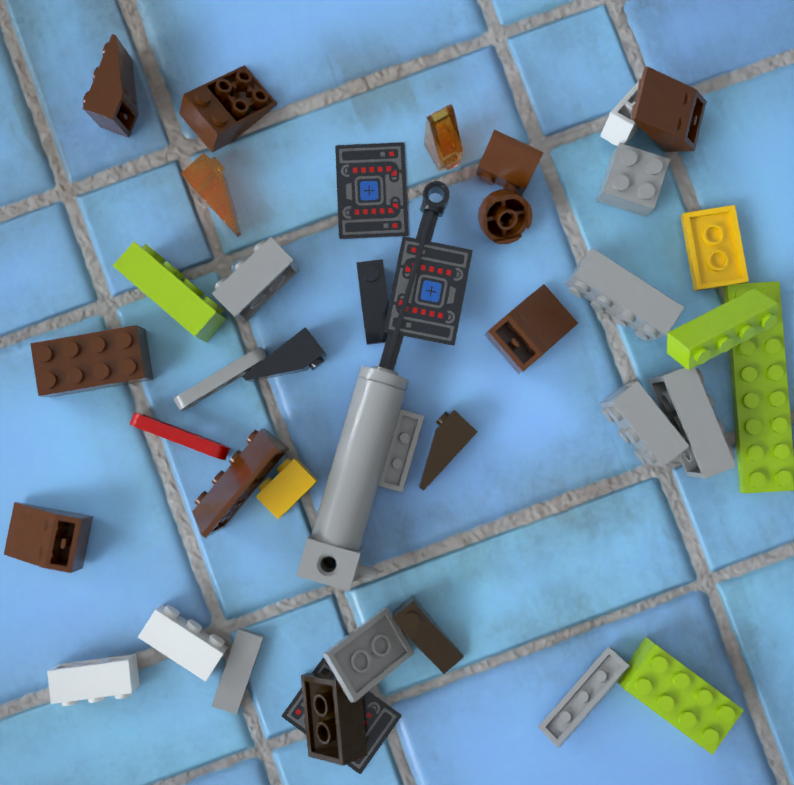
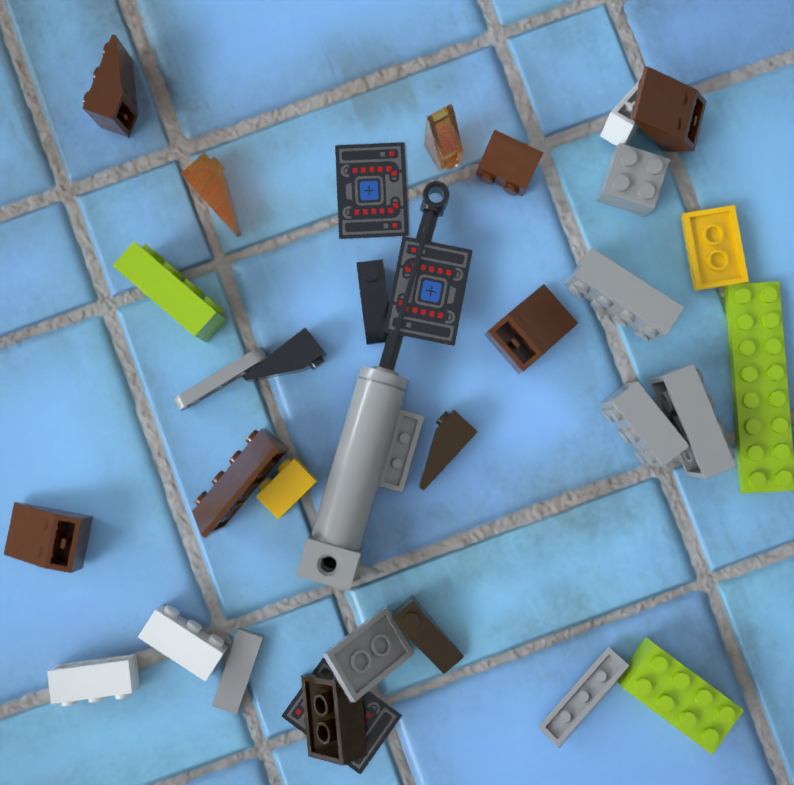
reddish brown brick [30,325,153,398] -> none
red beam [129,412,230,460] -> none
reddish brown slope [179,65,277,153] -> none
light grey brick [212,237,300,324] -> none
reddish brown cylinder [478,189,533,244] -> none
lime brick [667,288,778,370] -> none

